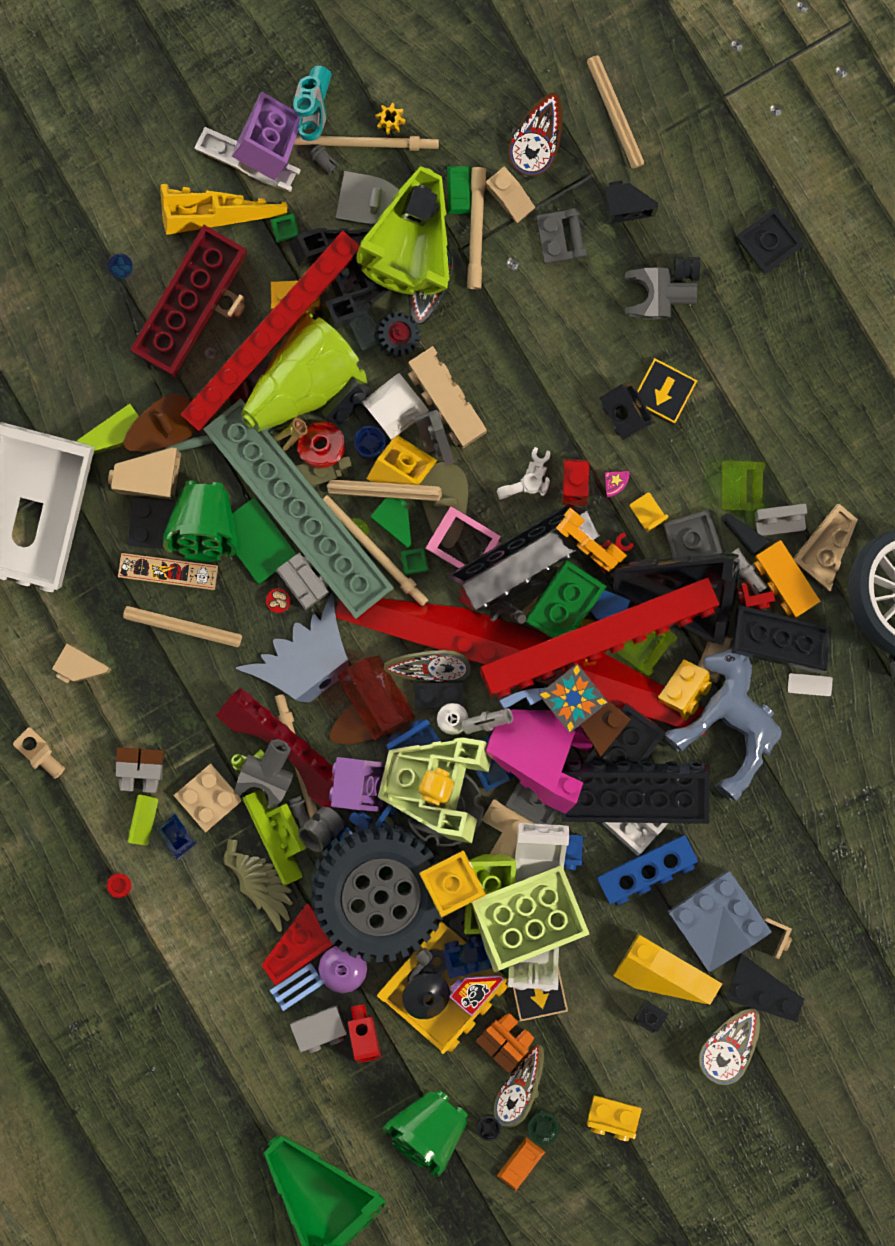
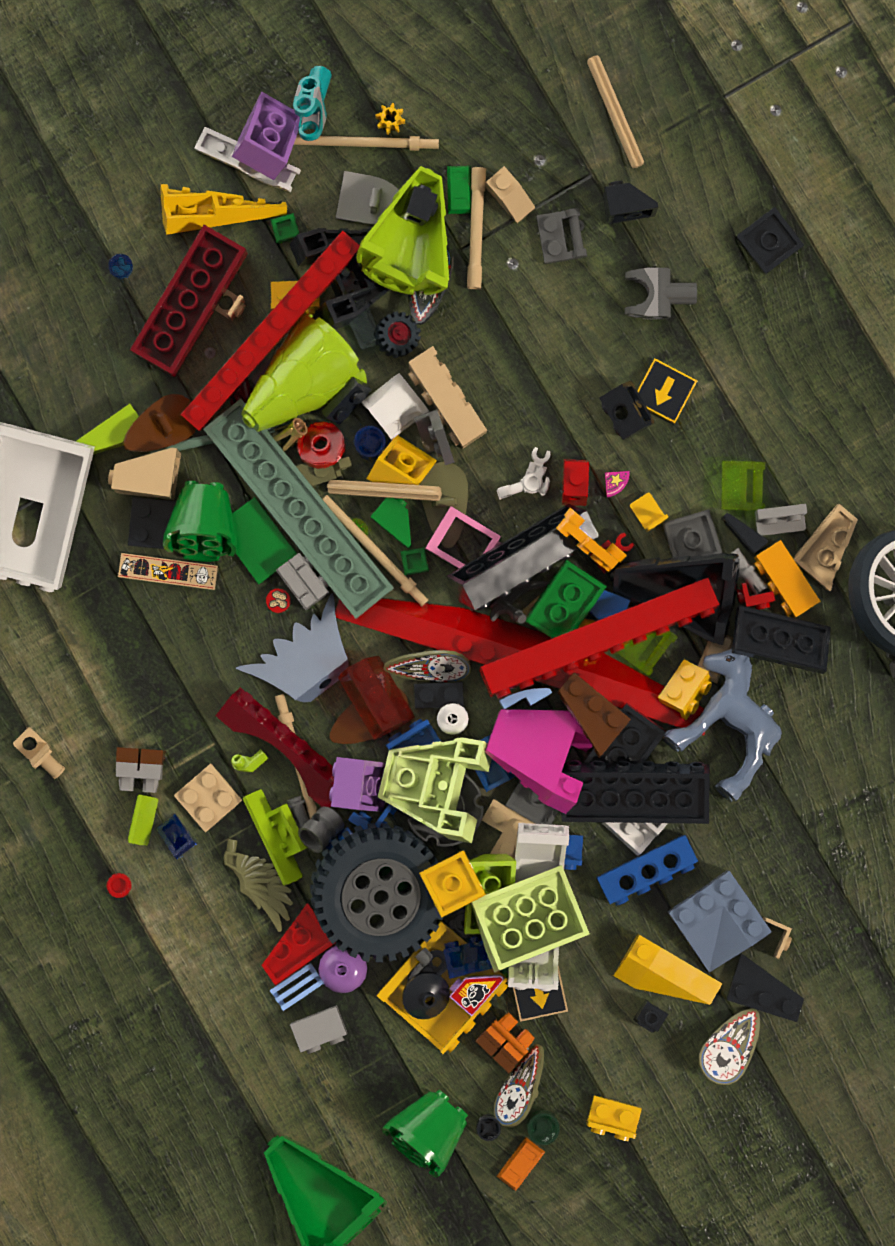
tan slope [52,644,111,683] -> none
tan axle [123,606,242,647] -> none
dark grey connector [234,739,293,810] -> none
dark grey pin [309,145,340,176] -> none
red torso [348,1004,382,1063] -> none
yellow head [418,768,454,806] -> none
light grey pin [462,708,513,734] -> none
shield [508,92,563,176] -> none
tile [539,664,608,733] -> none
black wheel [674,256,700,281] -> none
white sticker [788,673,833,696] -> none

